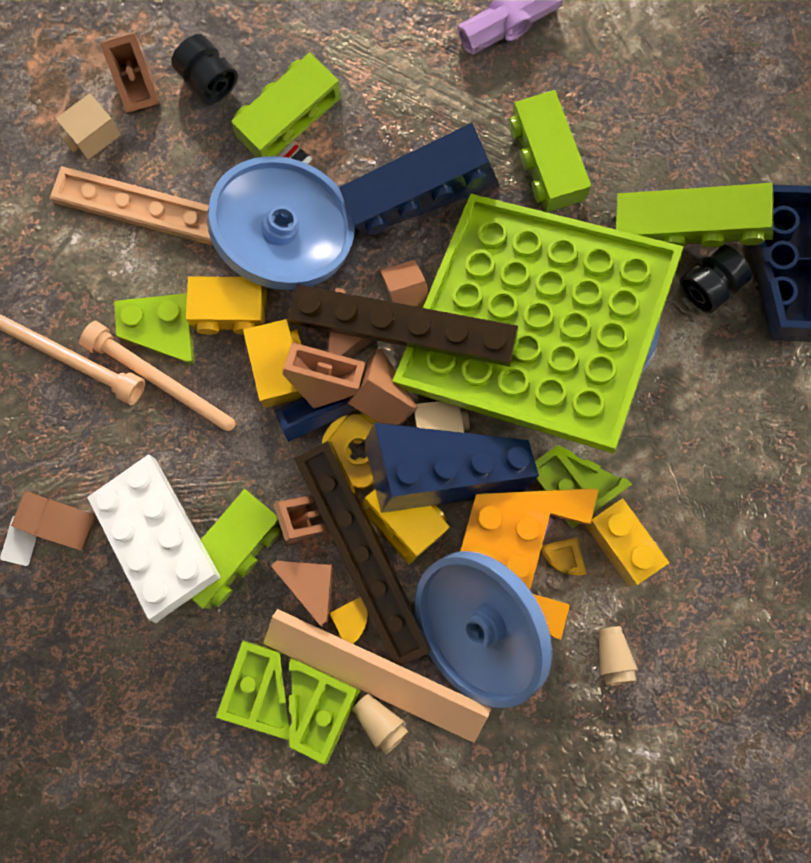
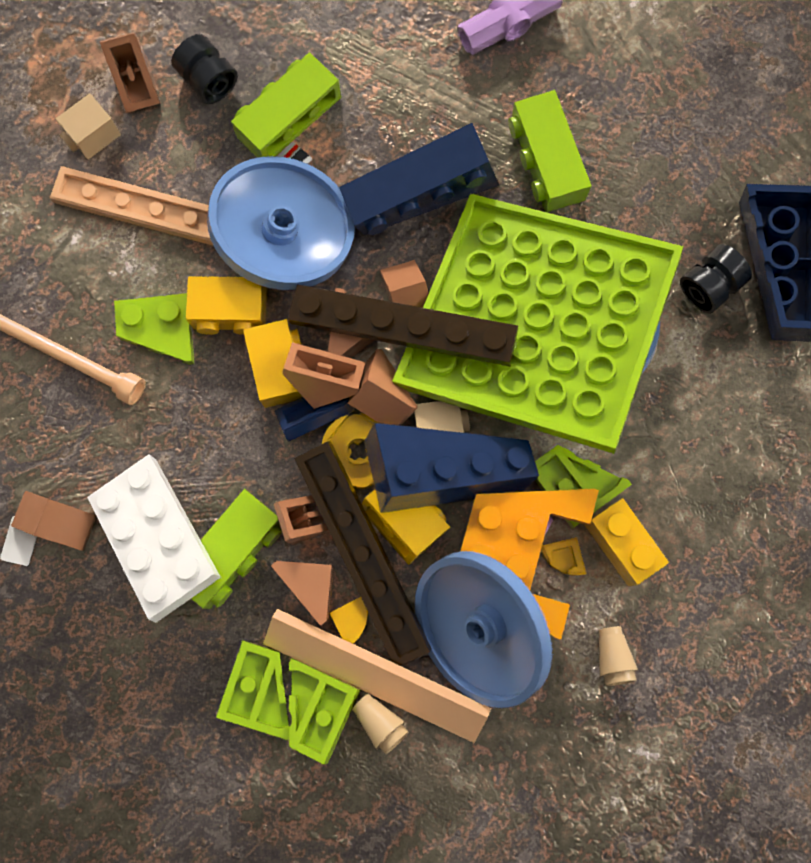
light nougat piece [79,321,235,431] -> none
lime brick [616,183,774,248] -> none

